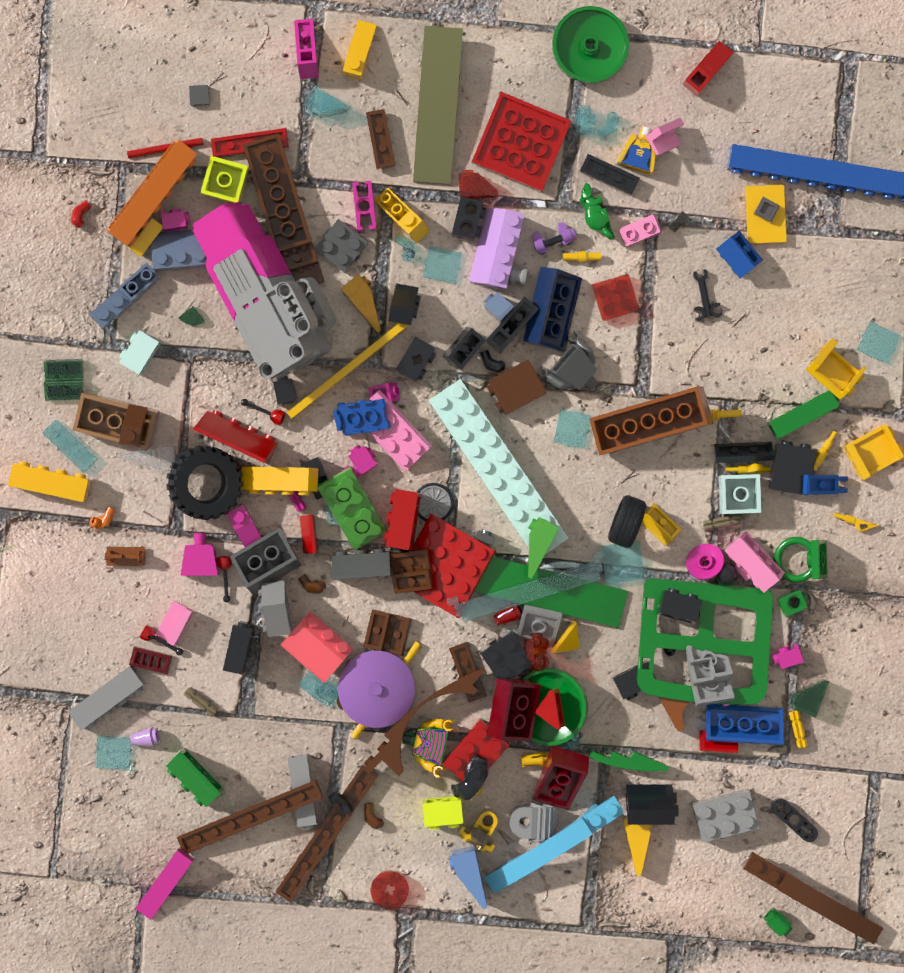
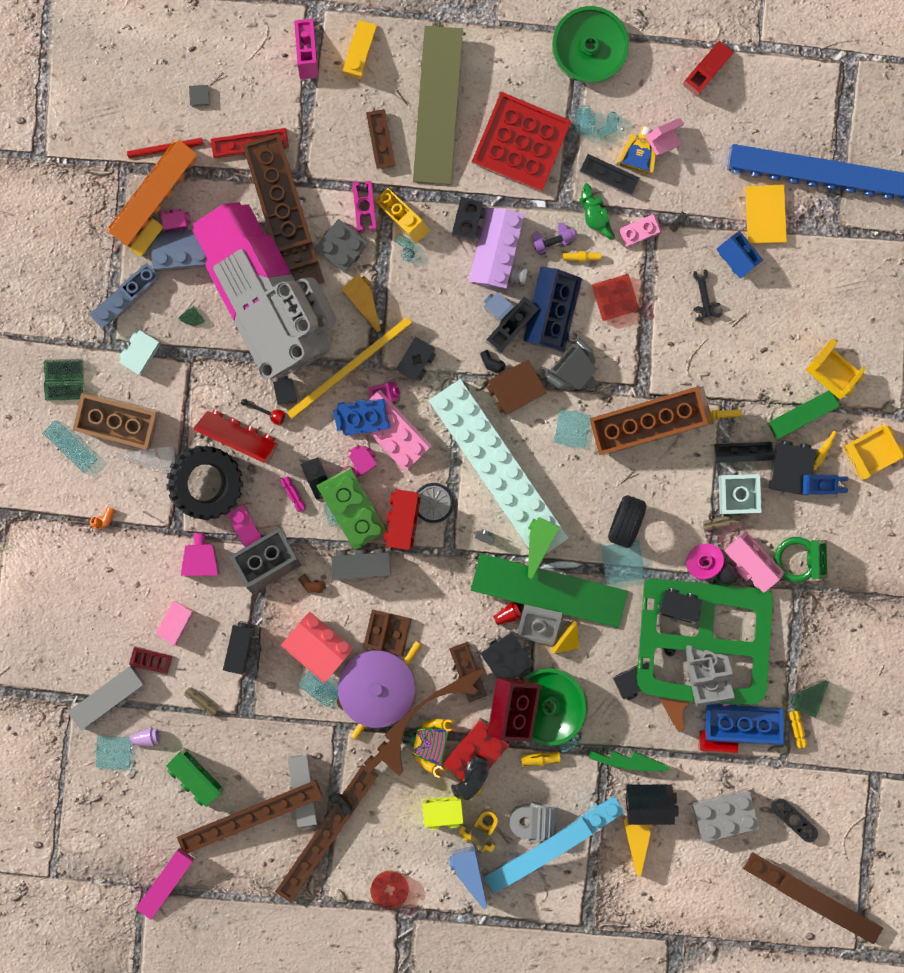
yellow brick [8,461,91,502] -> none
red arm [71,200,92,228] -> none
dark orange hinge [105,547,145,566] -> none
reddish brown slope [119,404,149,447] -> none
hinge [139,625,183,656] -> none
neon yellow brick [201,156,250,203] -> none
hinge [217,556,232,603] -> none
yellow brick [241,467,318,495] -> none
light grey container [258,580,291,637] -> none
red slope [300,515,318,554] -> none
clear light blue slope [303,85,348,118] -> none
reddish brown arm [364,803,384,830] -> none
black brick [388,283,421,325] -> none
reddish brown slope [390,548,432,594] -> none
red plate [410,513,496,618] -> none
clear light blue piece [423,246,462,284] -> none
black brick [442,327,486,370] -> none
clear light blue piece [447,551,604,622] -> none
clear red slope [459,170,498,199] -> none
clear red plate [526,632,549,672] -> none
dark red slope [532,746,589,810] -> none
red slope [535,688,565,729] -> none
yellow slope [642,503,682,546] -> none
yellow hand [725,463,771,474] -> none
dark grey tile [754,197,780,223] -> none
green brick [763,908,792,937] -> none
dark pink brick [772,643,804,669] -> none
green brick [776,590,808,617] -> none
yellow hand [833,513,879,532] -> none
clear light blue piece [857,321,901,364] -> none

